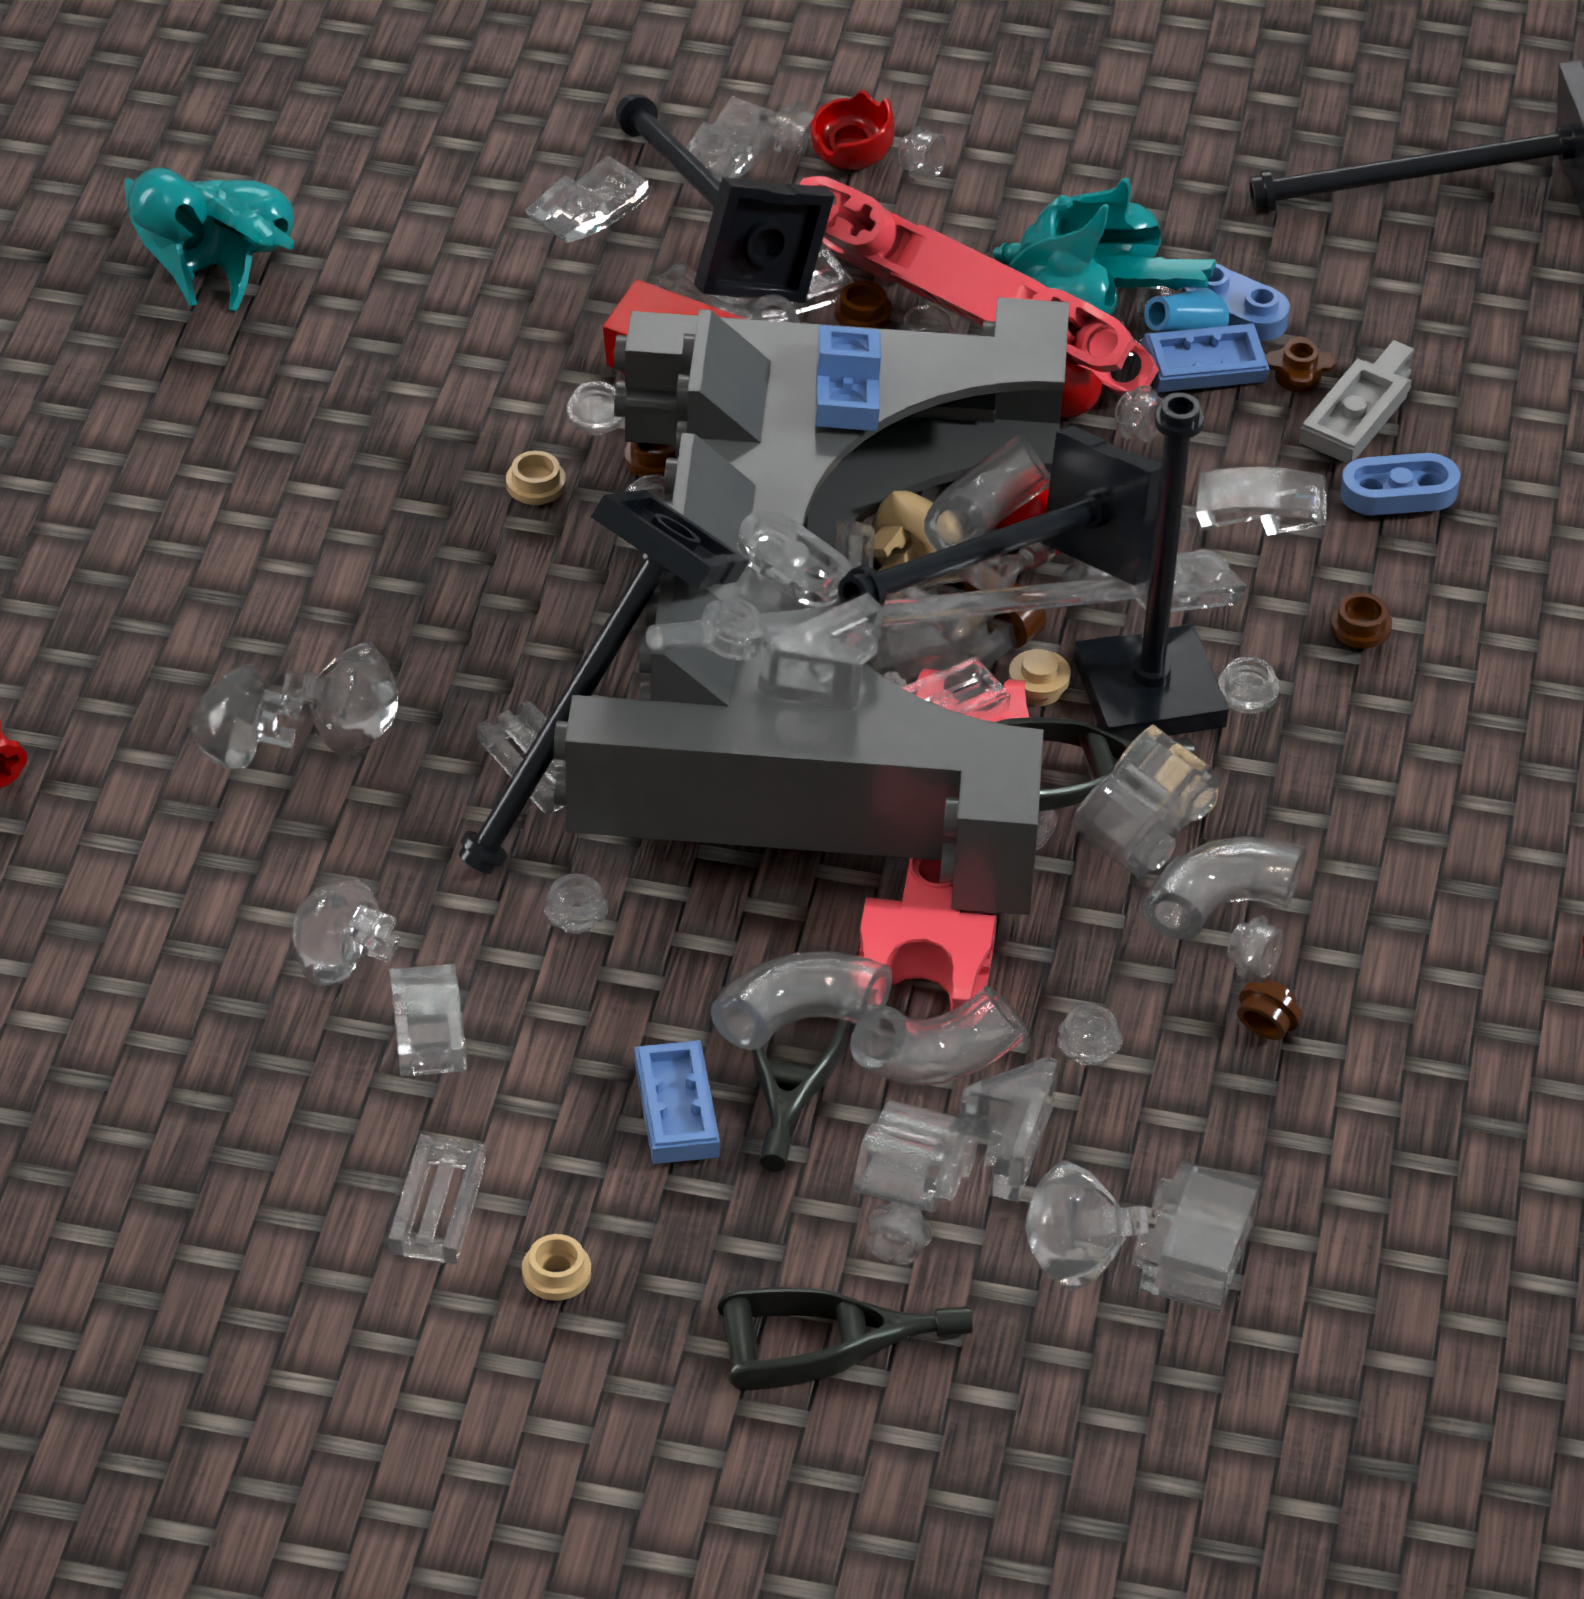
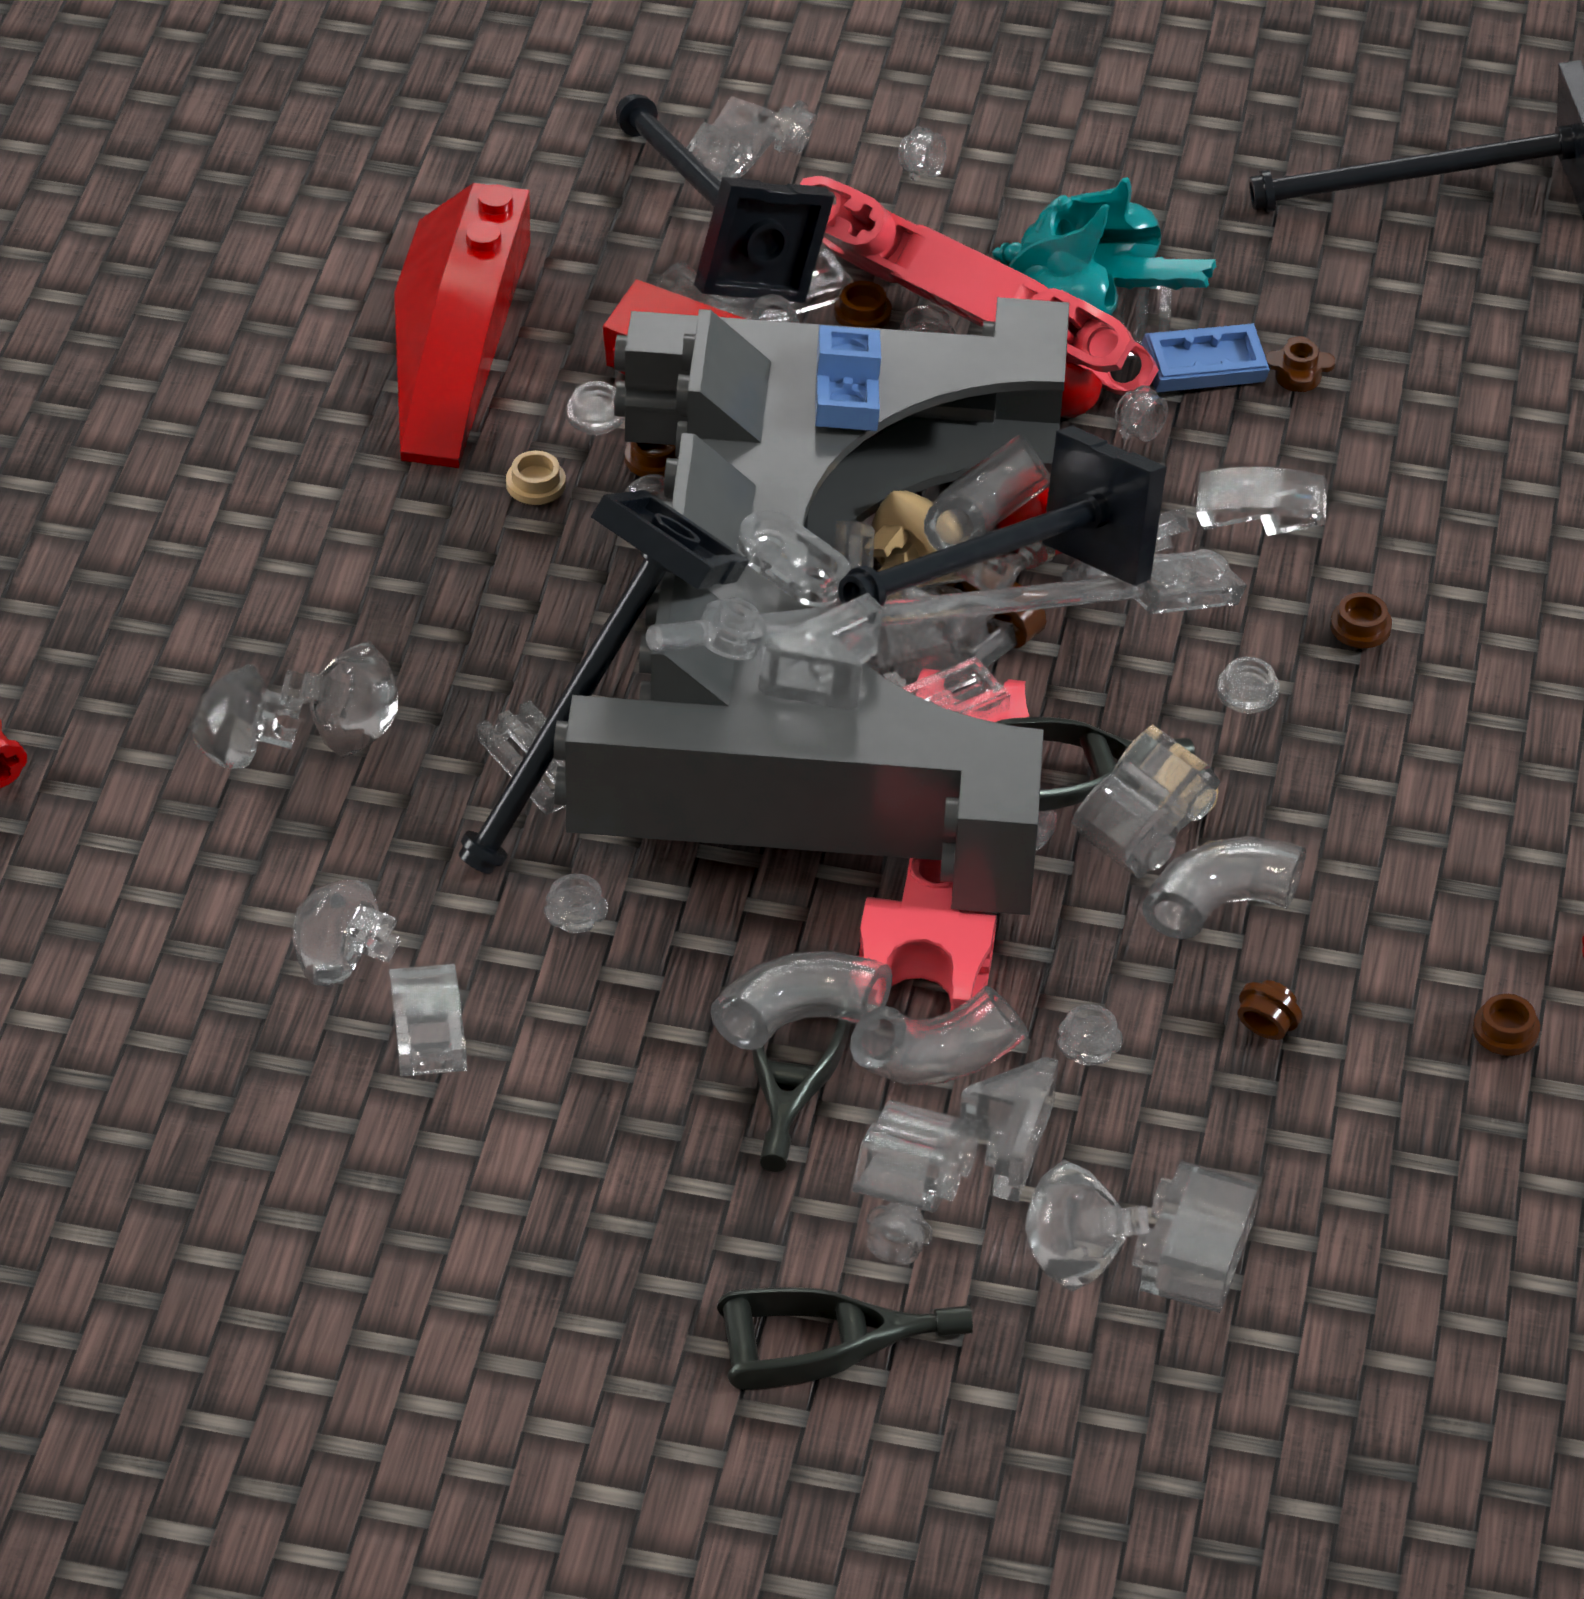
teal hair [124,167,295,312] -> none
clear tile [388,1134,487,1264] -> none
tan plate [522,1234,591,1300] -> none
clear slope [526,155,651,243] -> none
medium blue plate [634,1040,720,1164] -> none
red hair [810,90,895,171] -> none
tan plate [1008,649,1071,706] -> none
black tile [1074,393,1229,741] -> none
dark azure cone [1144,288,1229,332] -> none
medium blue plate [1182,264,1290,341] -> none
clear plate [1227,916,1284,978] -> none
light grey hinge [1299,340,1414,464] -> none
medium blue plate [1340,453,1460,516] -> none
none -> red wedge [394,183,530,468]
none -> reddish brown plate [1473,994,1540,1056]

